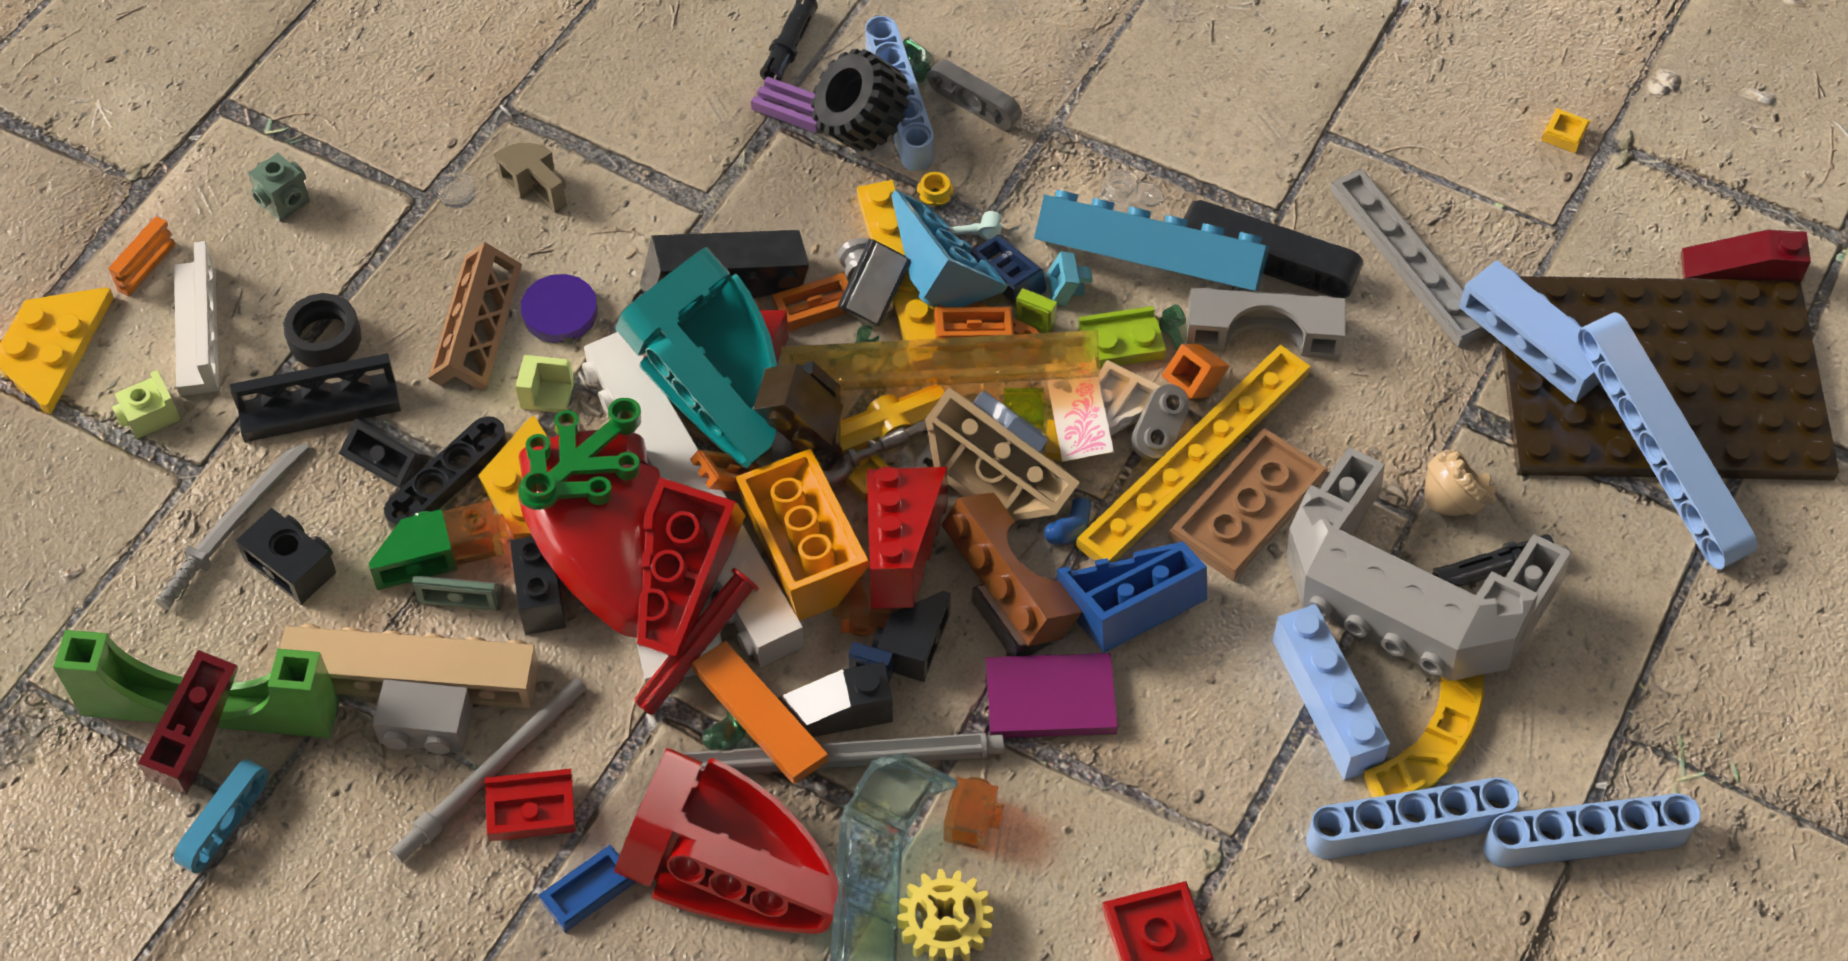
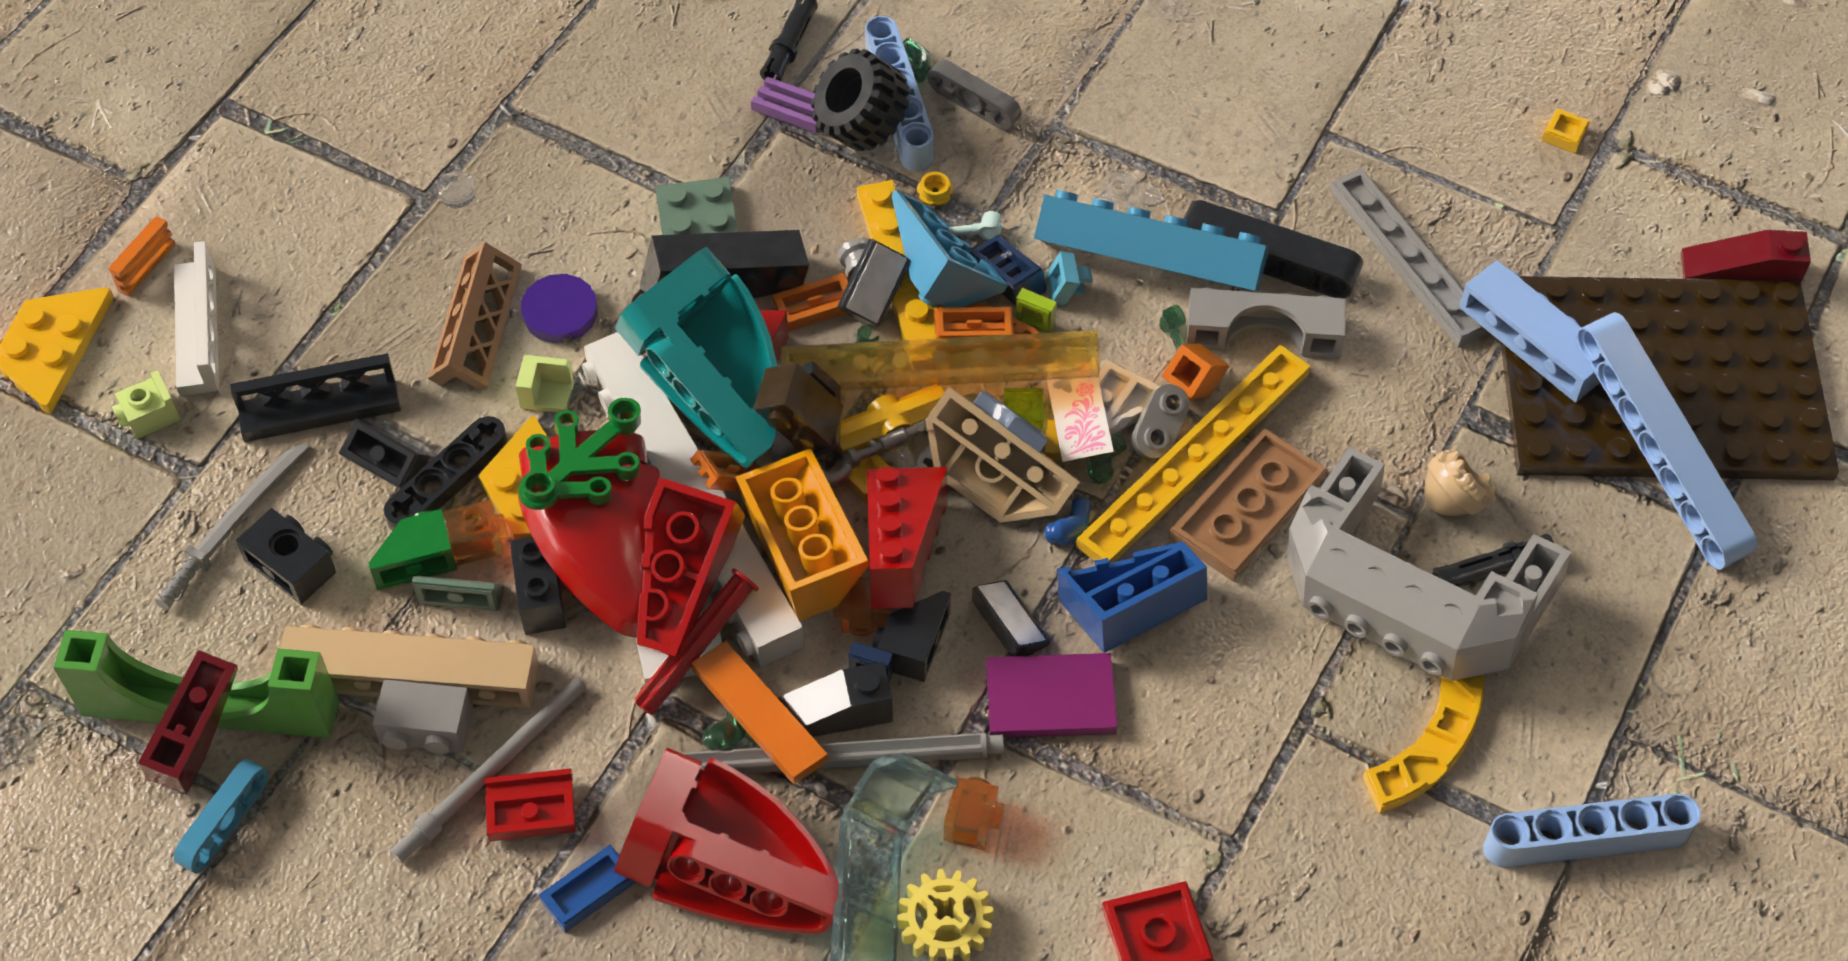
sand green brick [248,152,310,222] -> none
black tyre [283,293,362,367] -> none
dark tan brick [494,143,567,213] -> none
dark orange arch [941,492,1082,646] -> none
lime plate [1078,306,1166,369] -> none
light blue brick [1272,604,1390,780] -> none
light blue beam [1306,778,1519,859] -> none
none -> sand green plate [655,177,738,235]
none -> clear green arm [1087,433,1127,484]

